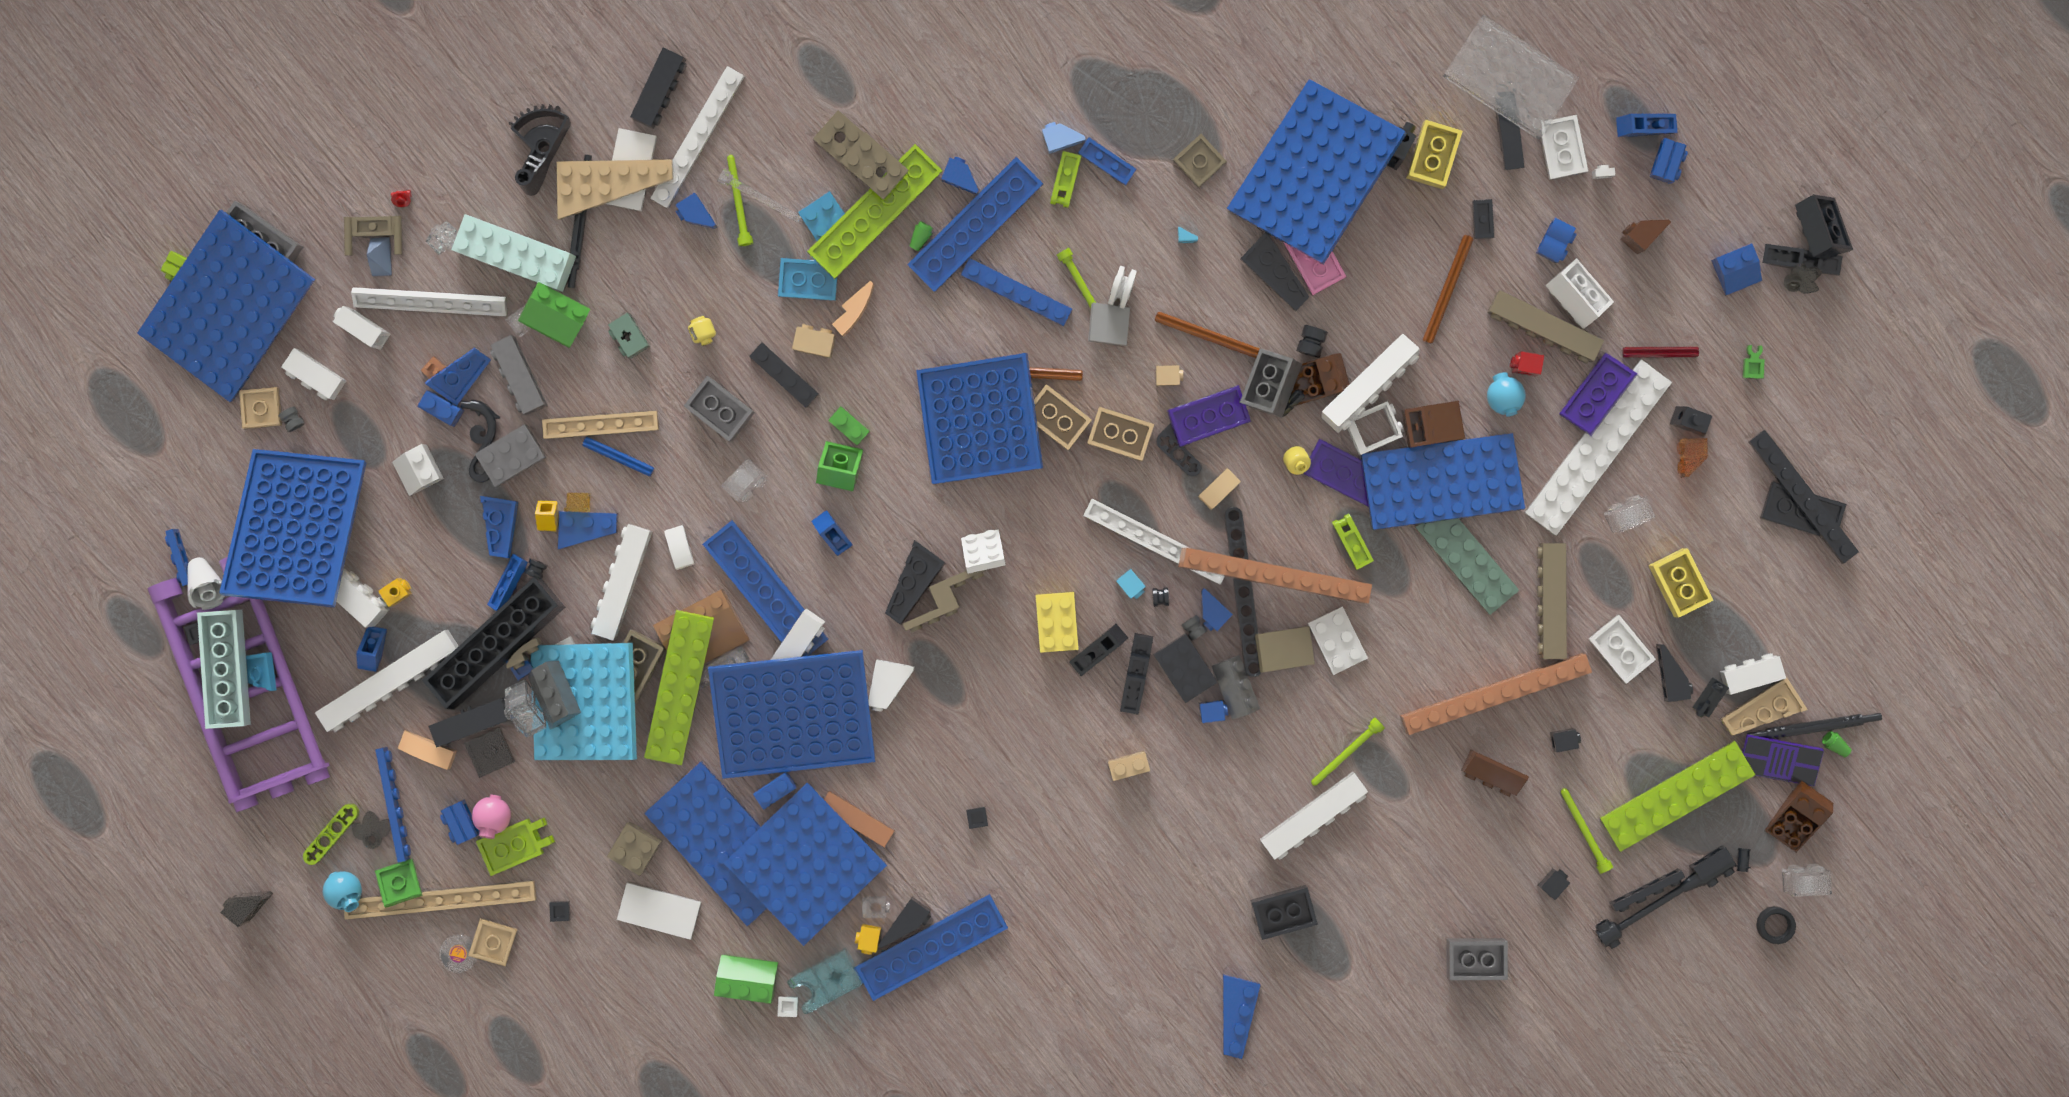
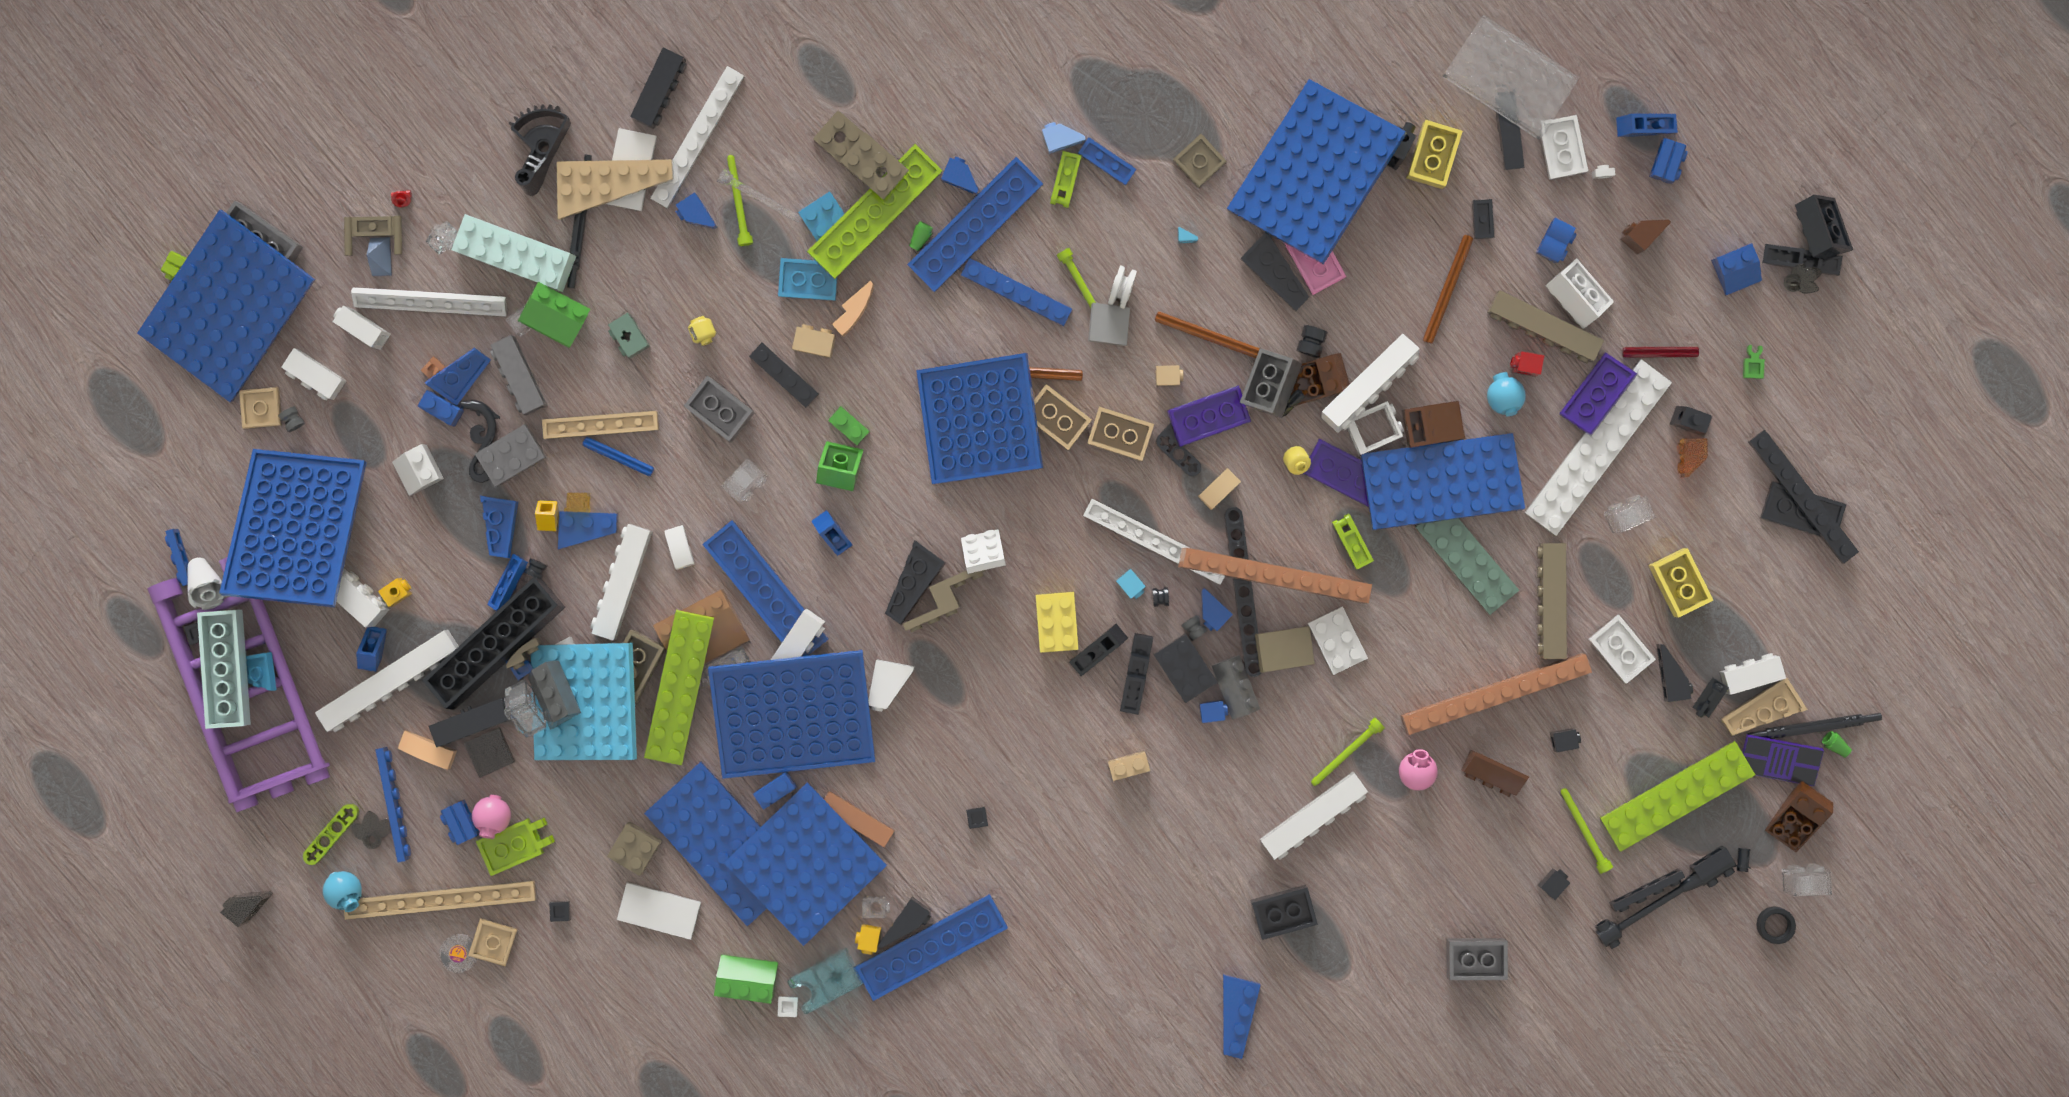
bright green tile [375,859,423,908] -> none
none -> bright pink brick [1399,749,1438,791]

